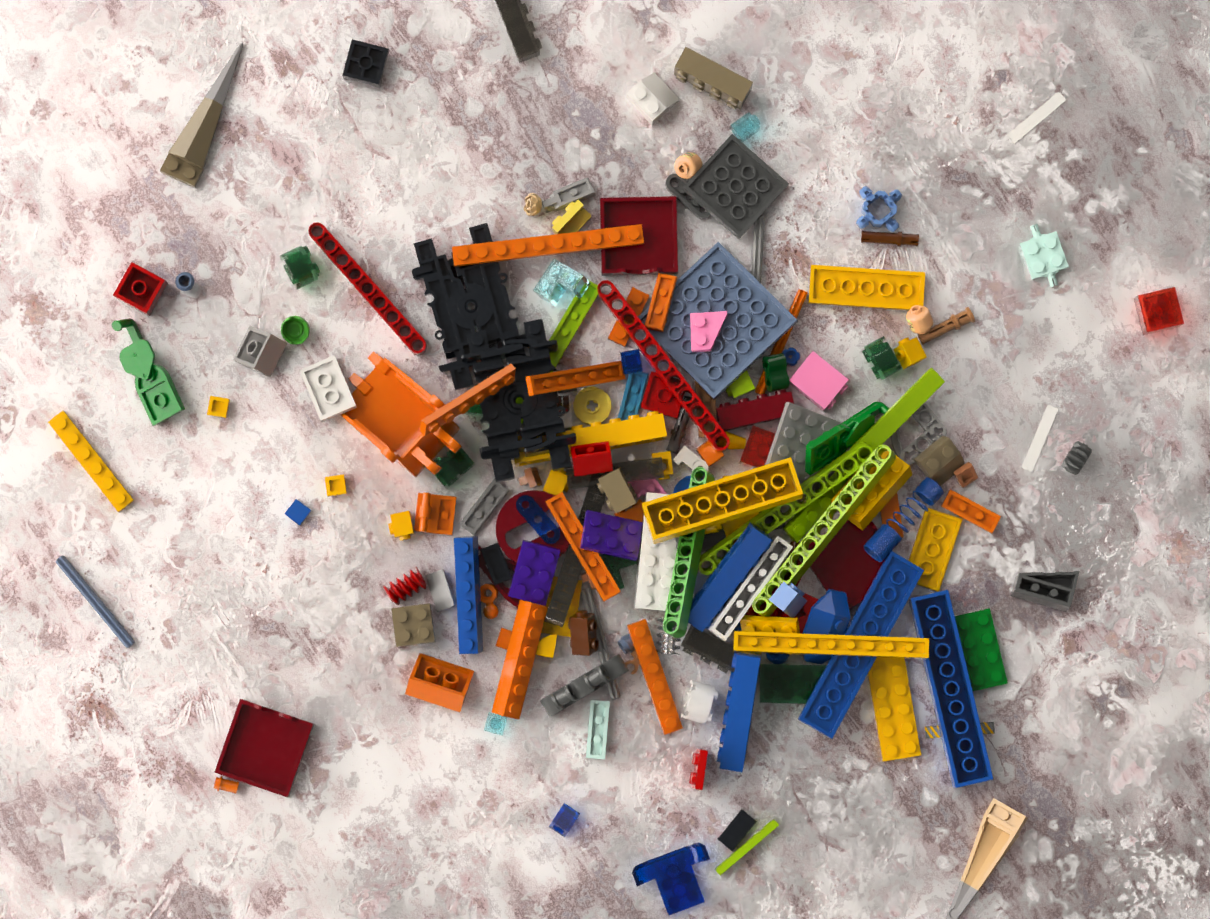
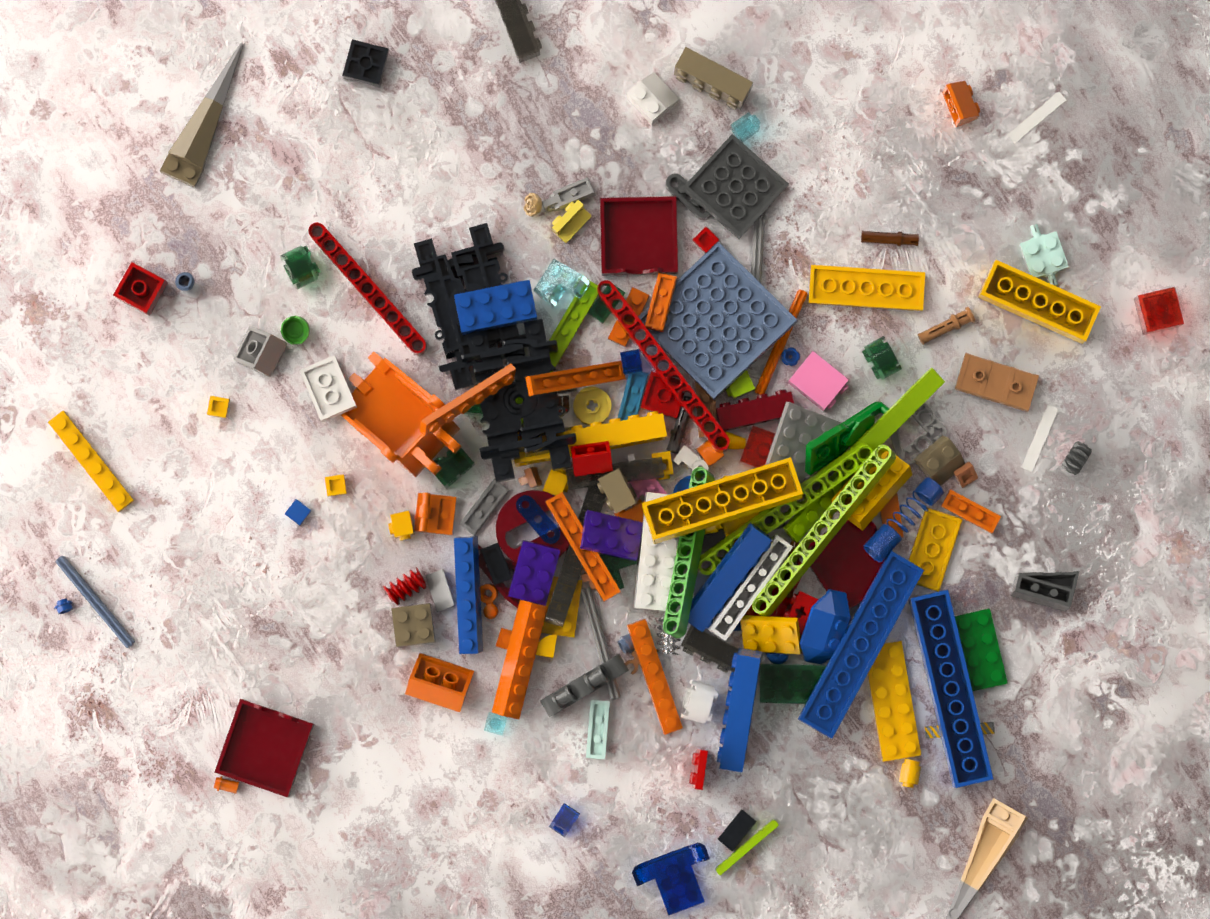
plate [112,318,185,426] -> none
orange plate [452,224,644,267] -> none
reddish brown brick [568,610,599,656] -> none
light nougat head [674,152,702,179] -> none
bright pink wing [690,311,728,352] -> none
yellow plate [733,631,929,659] -> none
dark green axle [762,353,790,392] -> none
brick [769,582,807,618] -> none
medium blue piece [856,186,902,232] -> none
yellow brick [893,337,927,370] -> none
light nougat head [906,305,933,334] -> none
none -> blue plate [54,599,73,614]
none -> blue brick [454,280,538,335]
none -> clear green plate [588,285,626,324]
none -> red plate [692,227,719,254]
none -> yellow brick [899,759,921,788]
none -> orange slope [942,81,980,127]
none -> medium nougat container [954,353,1039,412]
none -> yellow brick [978,260,1101,344]

